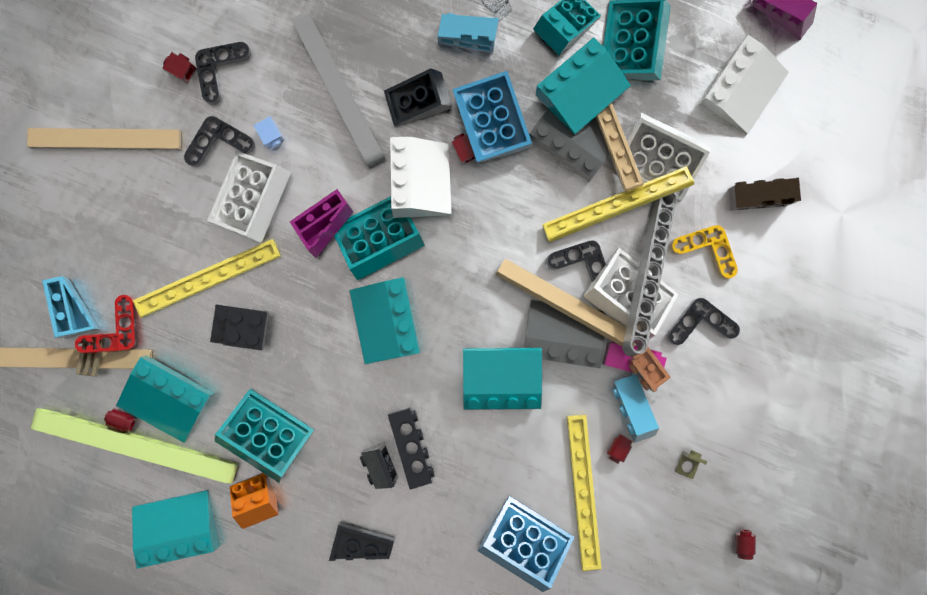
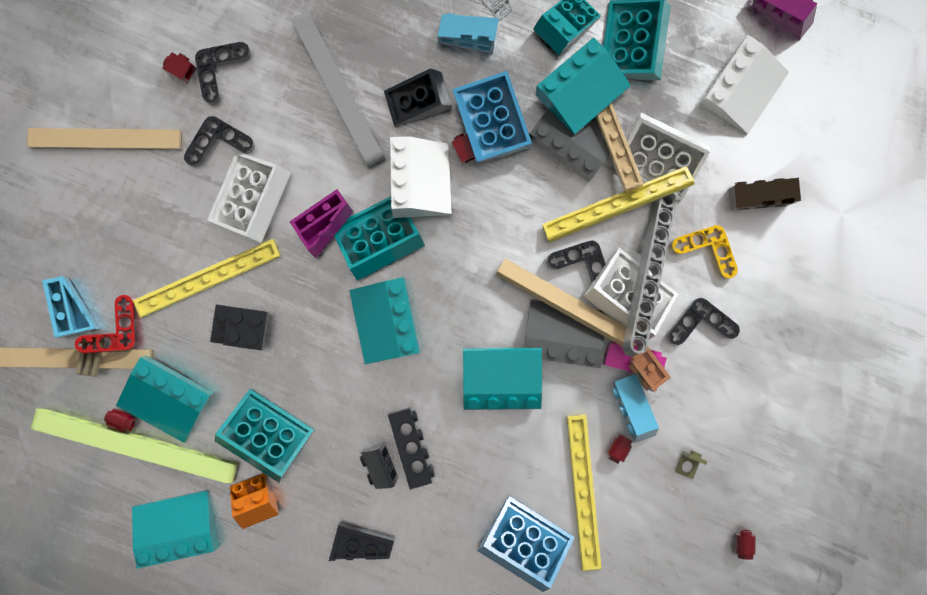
light blue brick [253,116,285,149] -> none

